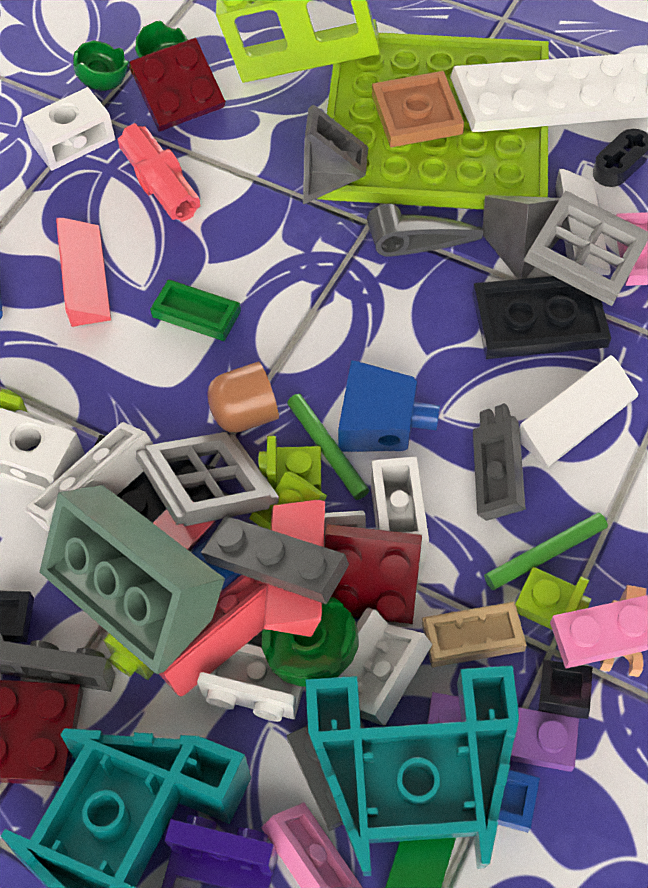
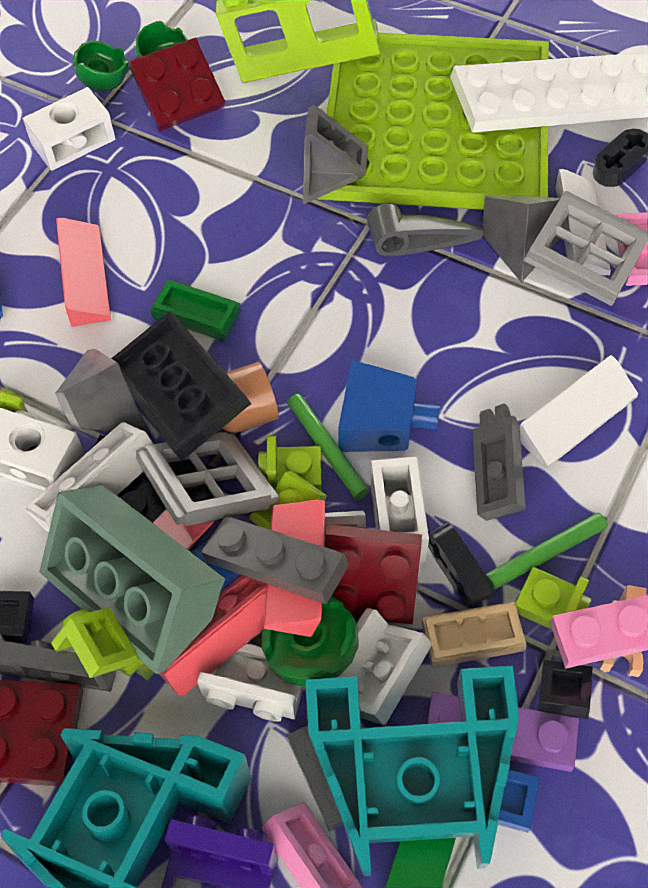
coral piece [118,123,200,222] -> none
nougat plate [372,71,464,148] -> none
black plate [472,276,611,359] -> none
none -> lime bracket [51,607,138,678]
none -> flat silver slope [55,349,149,435]
none -> black tile [111,311,252,461]
none -> black beam [428,523,492,608]

